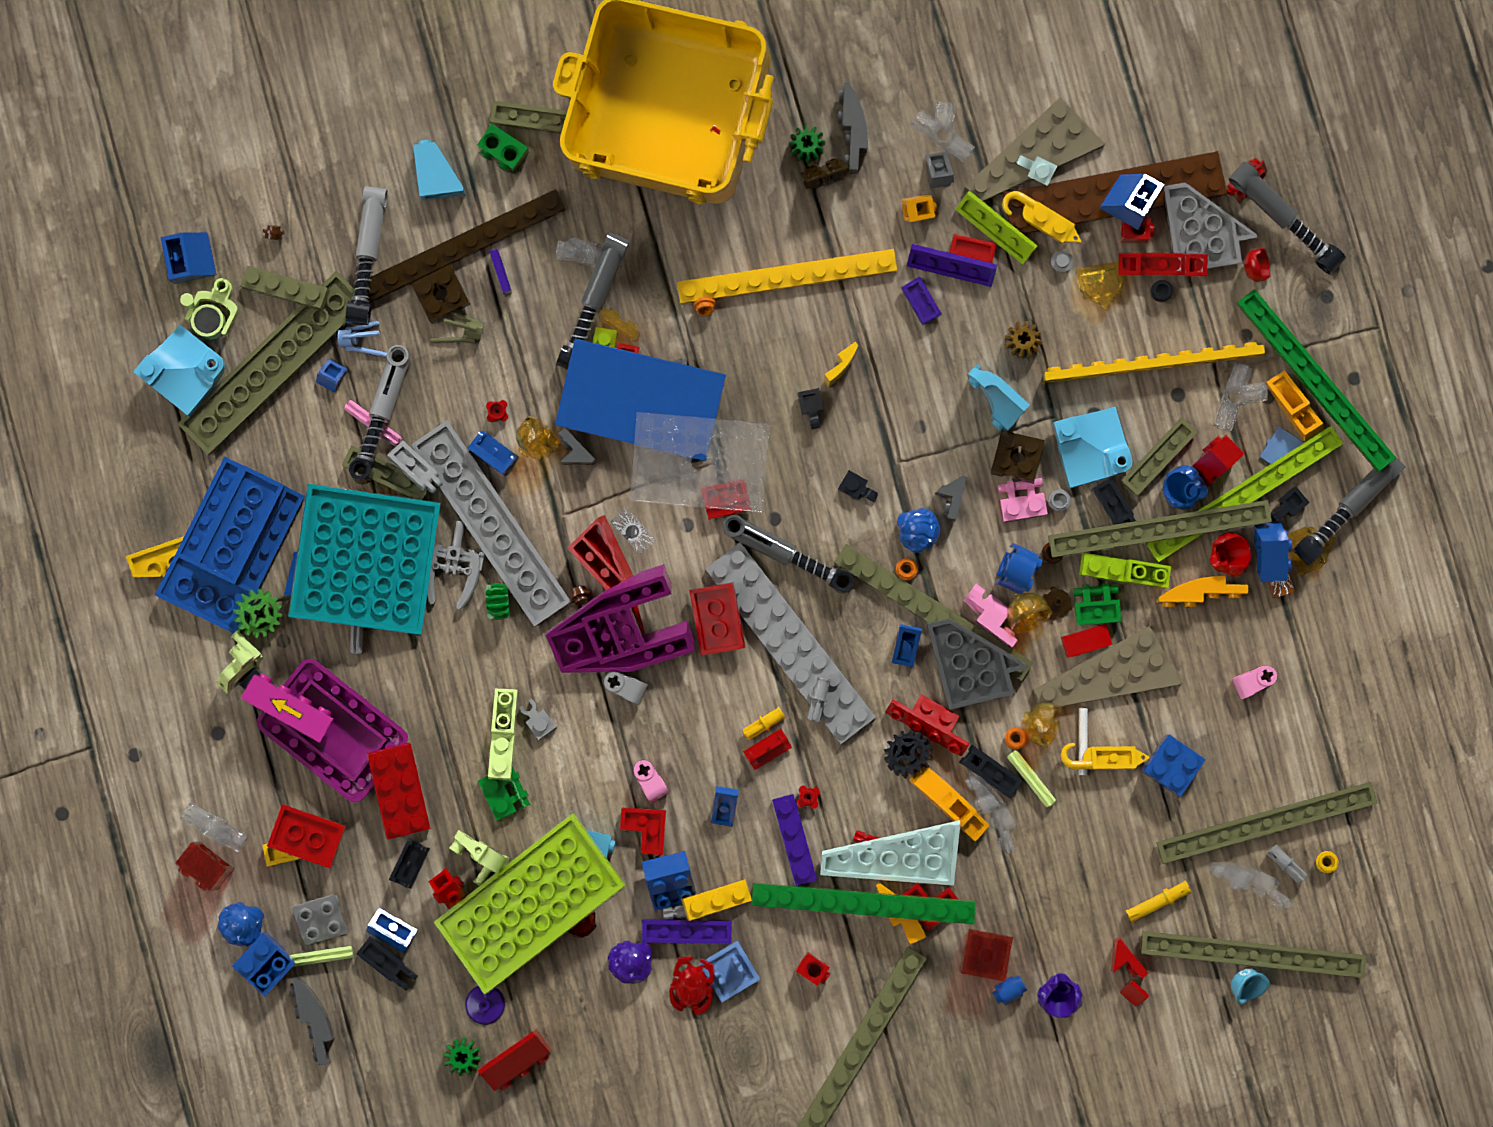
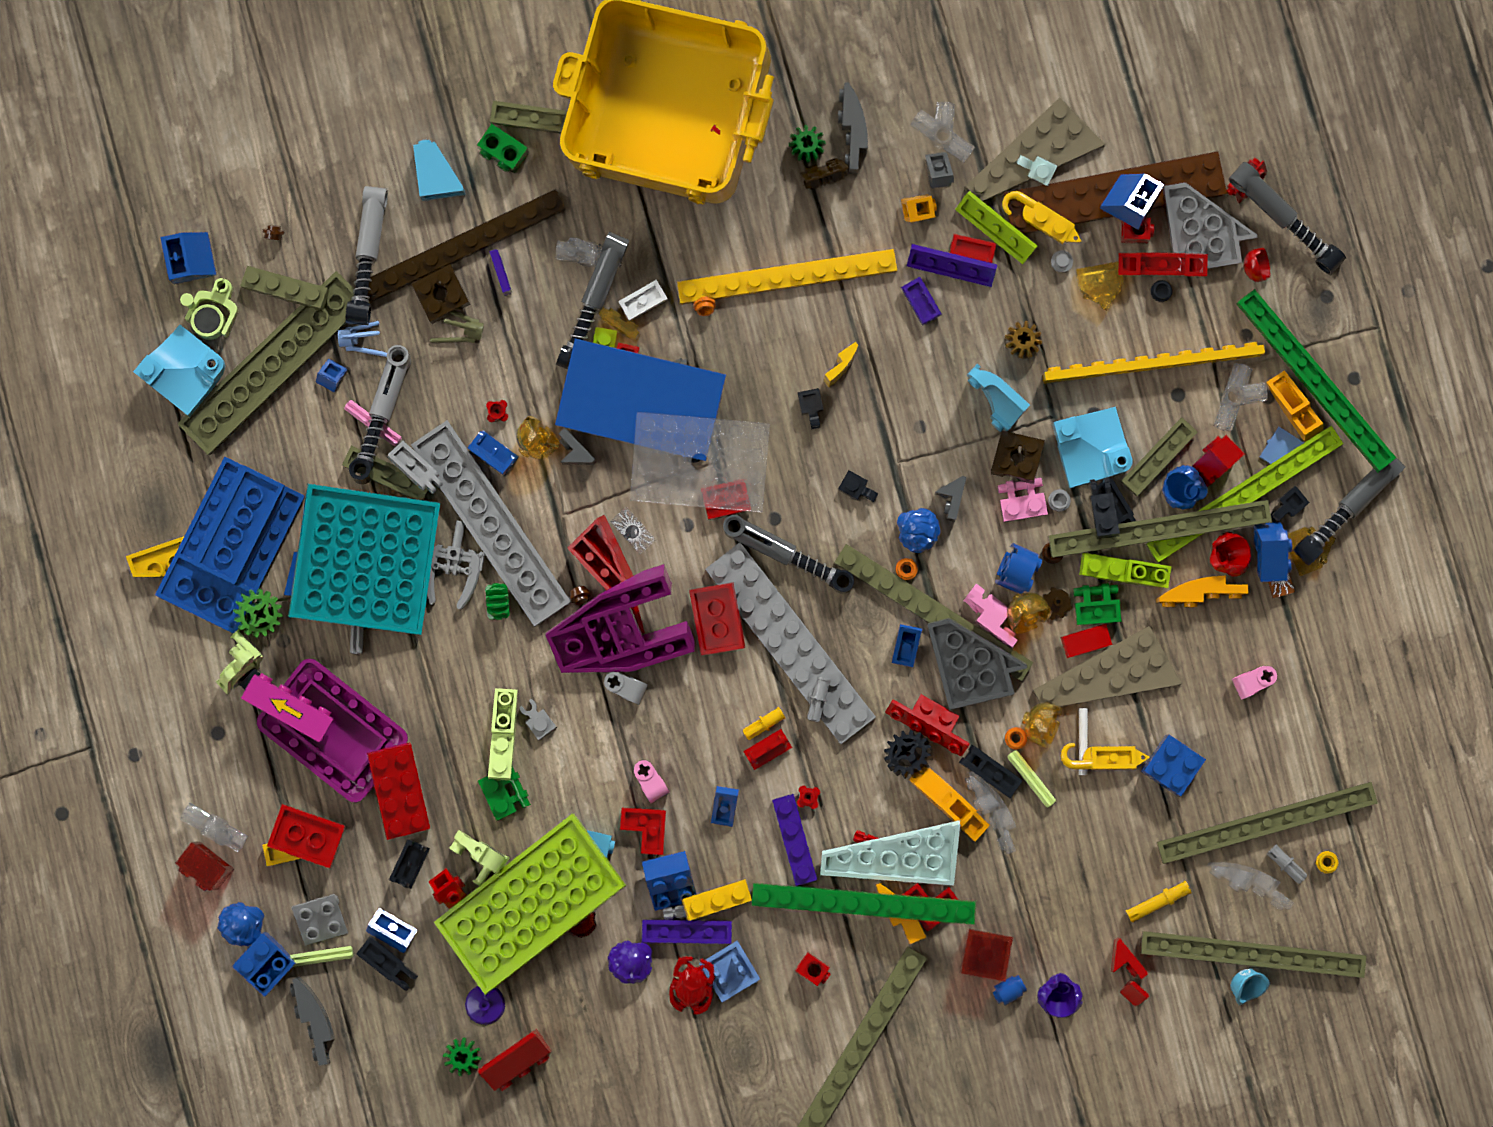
none -> white plate [618,280,668,321]
none -> black hinge [1089,478,1120,539]

